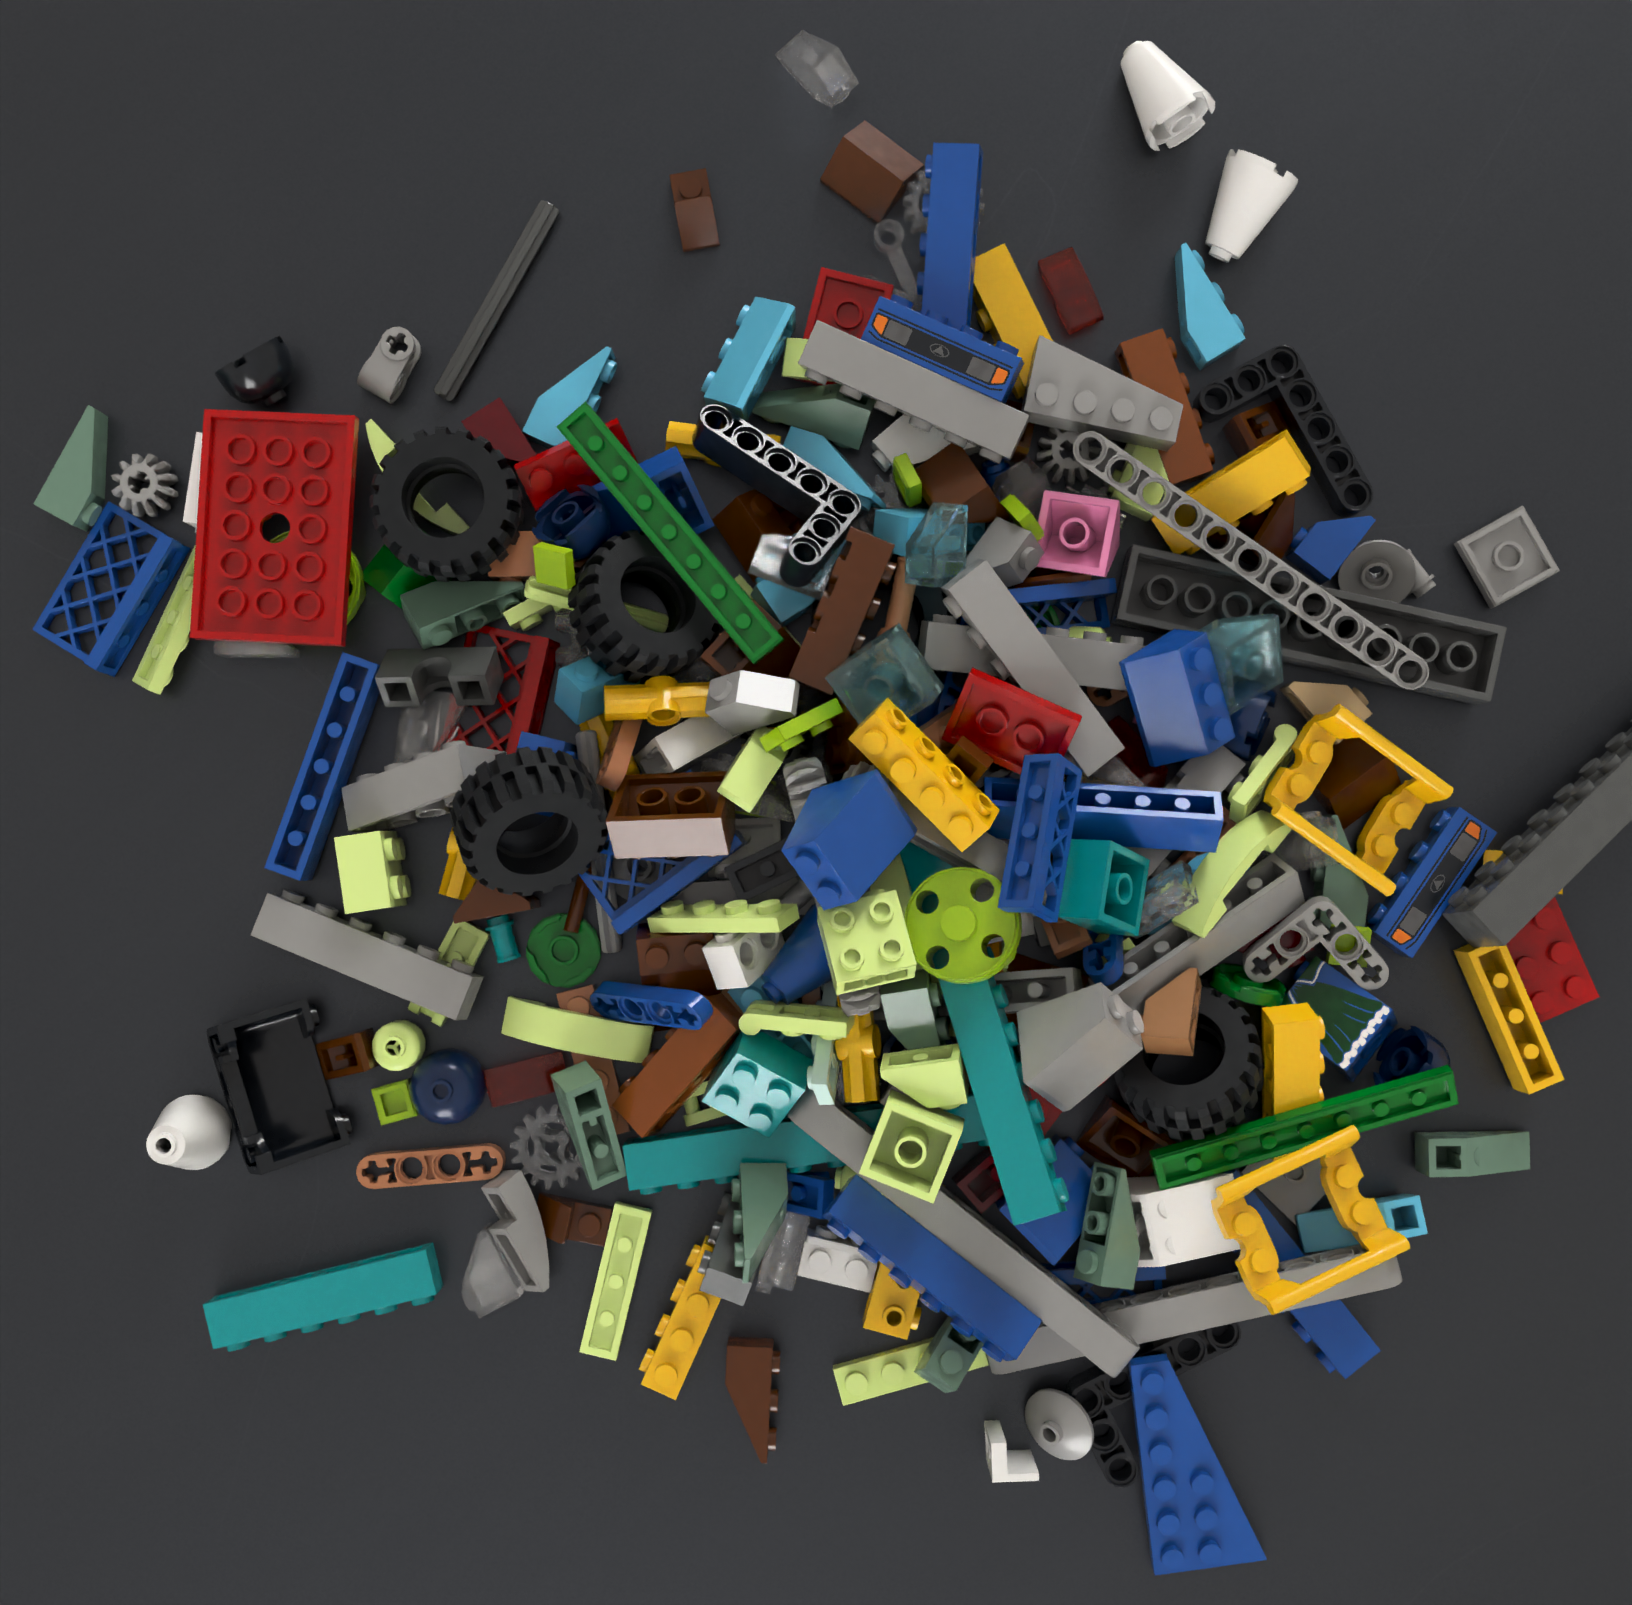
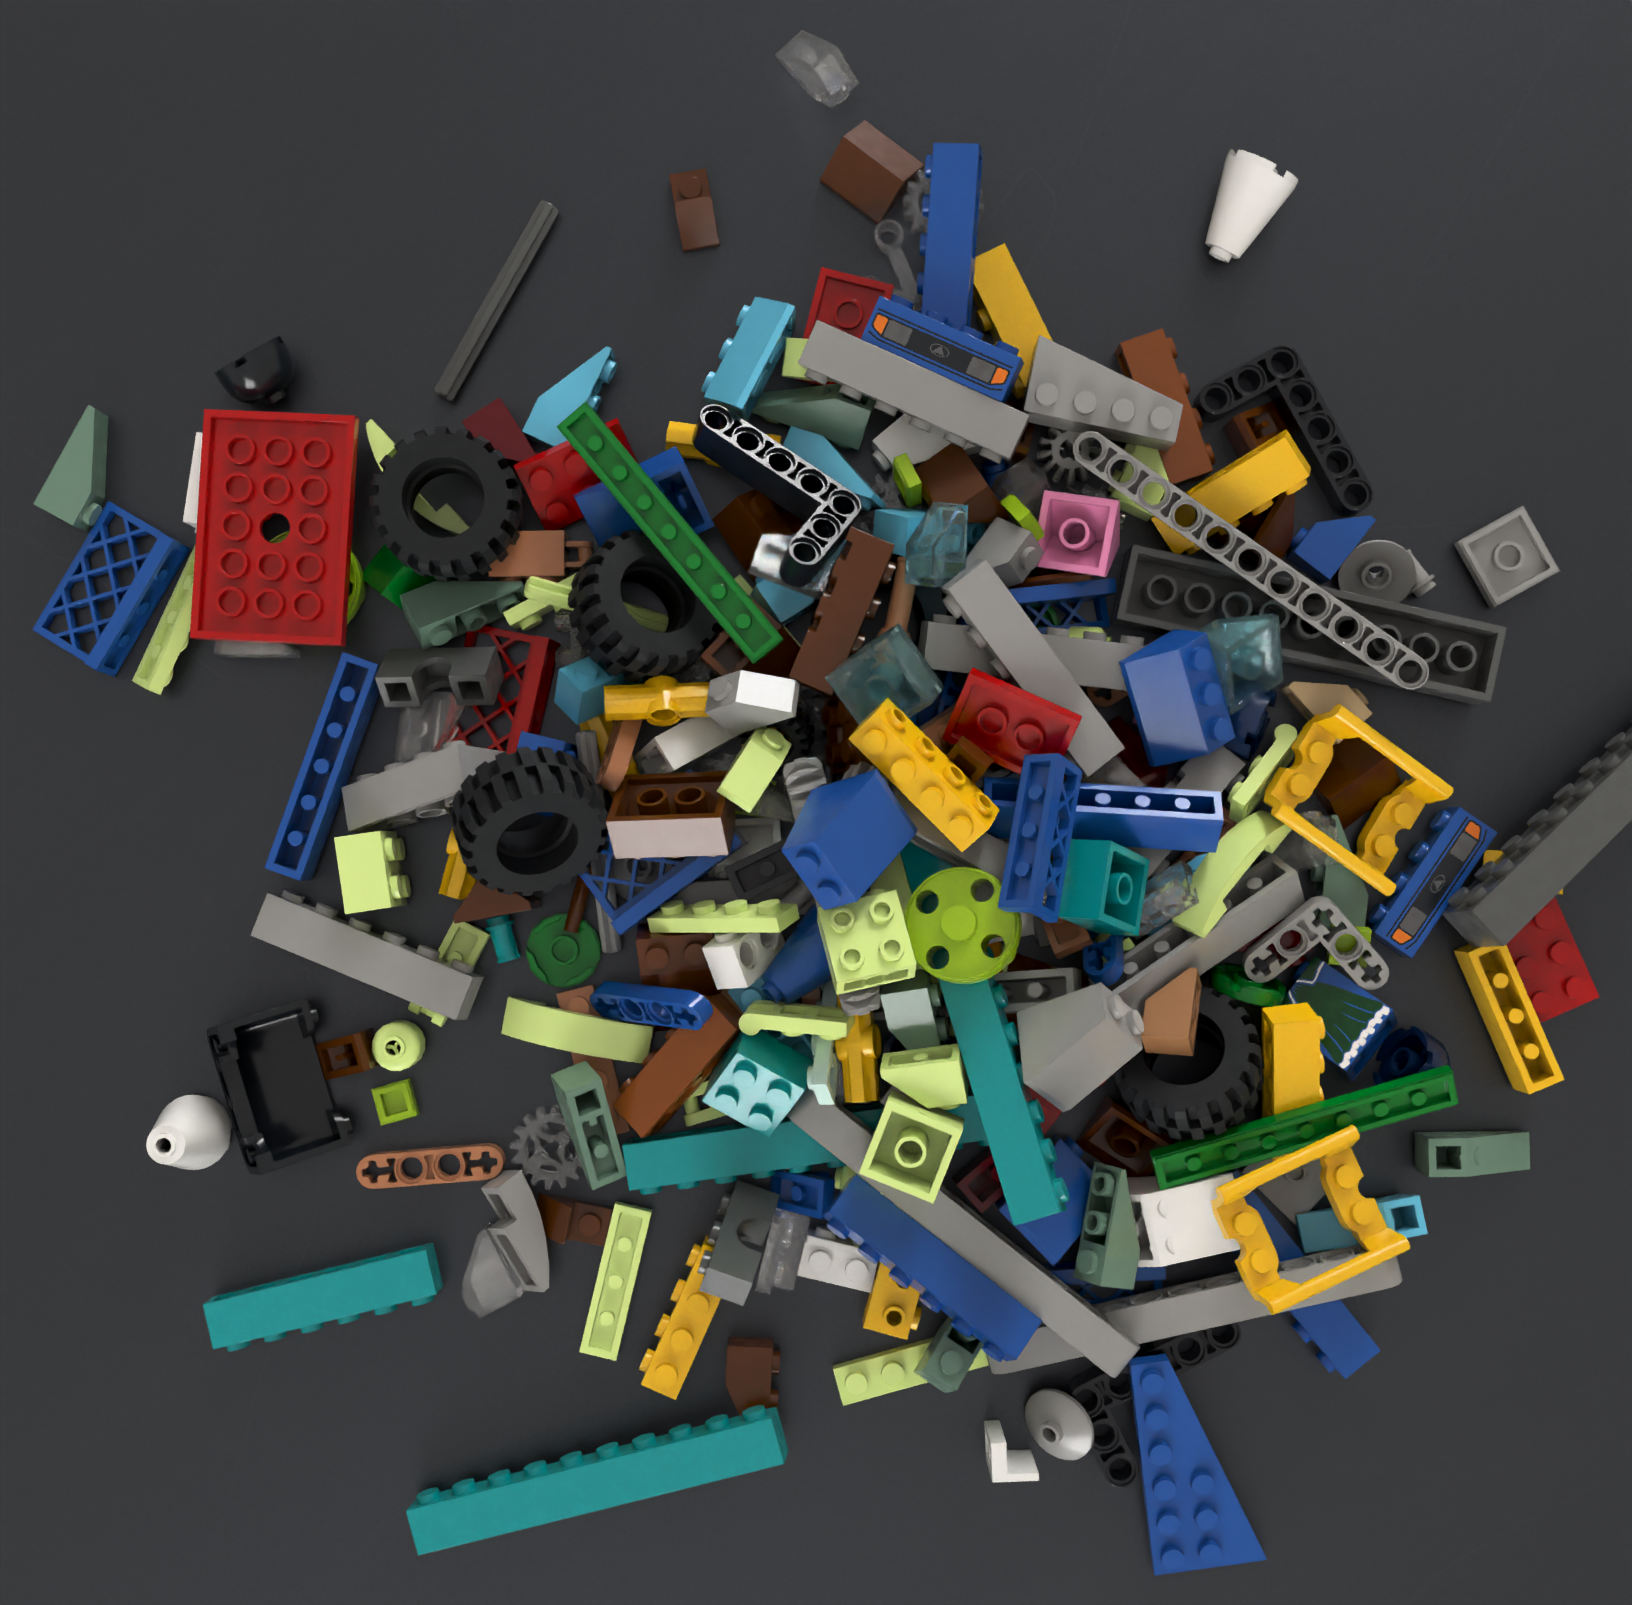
light grey gear [111,454,179,518] -> none
light grey piece [357,327,422,404] -> none
dark blue cylinder [409,1048,488,1125] -> none
clear red slope [483,1051,566,1107] -> none
dark blue cylinder [532,484,611,561] -> none
lime tile [533,542,576,590] -> none
sand green slope [731,1163,788,1283] -> none
lime plate [759,698,844,753] -> none
clear red slope [1038,247,1104,335] -> none
white cone [1120,41,1215,151] -> none
medium azure slope [1174,242,1246,371] -> none
none -> teal brick [406,1405,789,1555]

